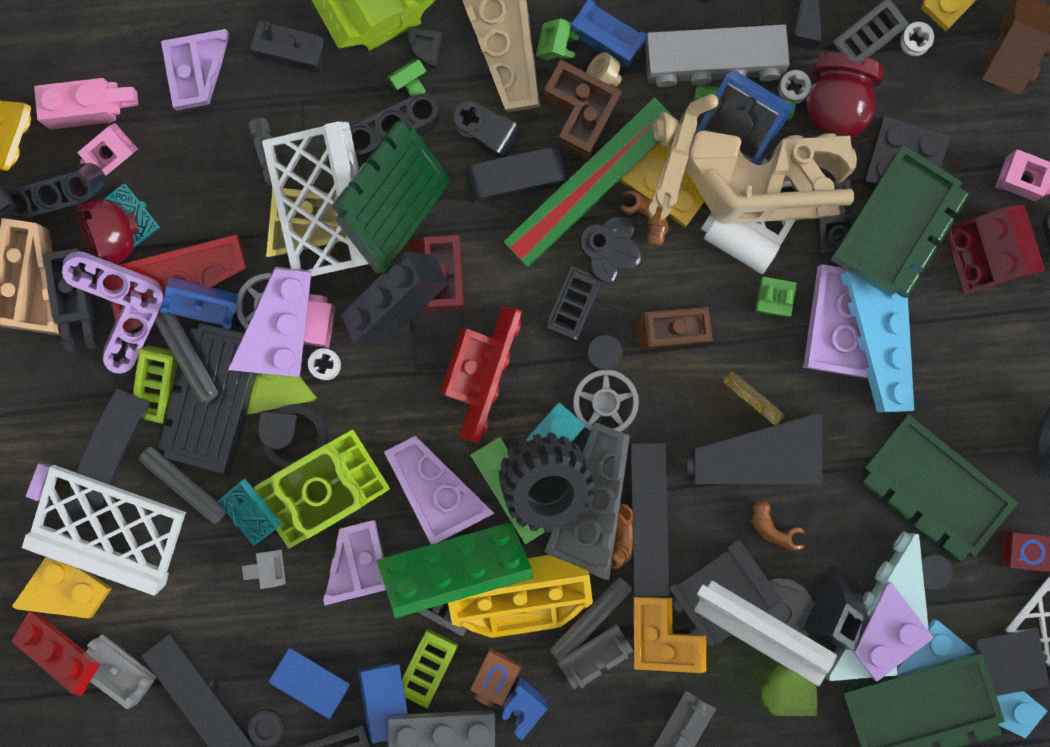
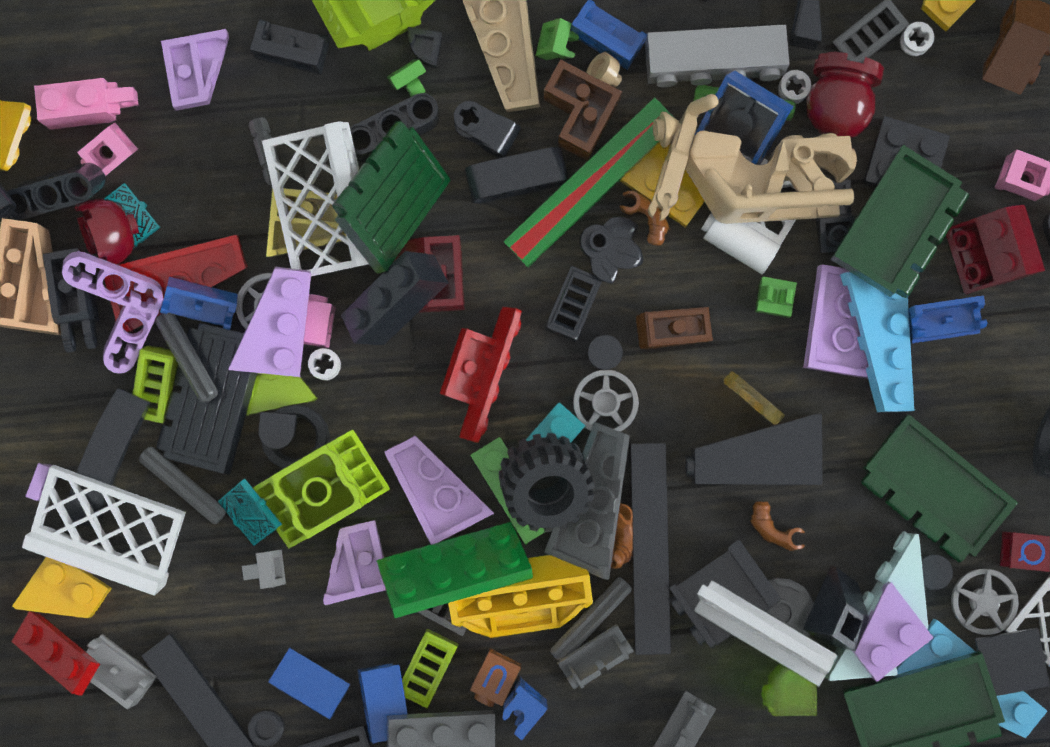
light orange plate [634,597,706,673] -> none
none -> blue hinge [908,295,987,344]
none -> light grey wheel [951,569,1018,635]

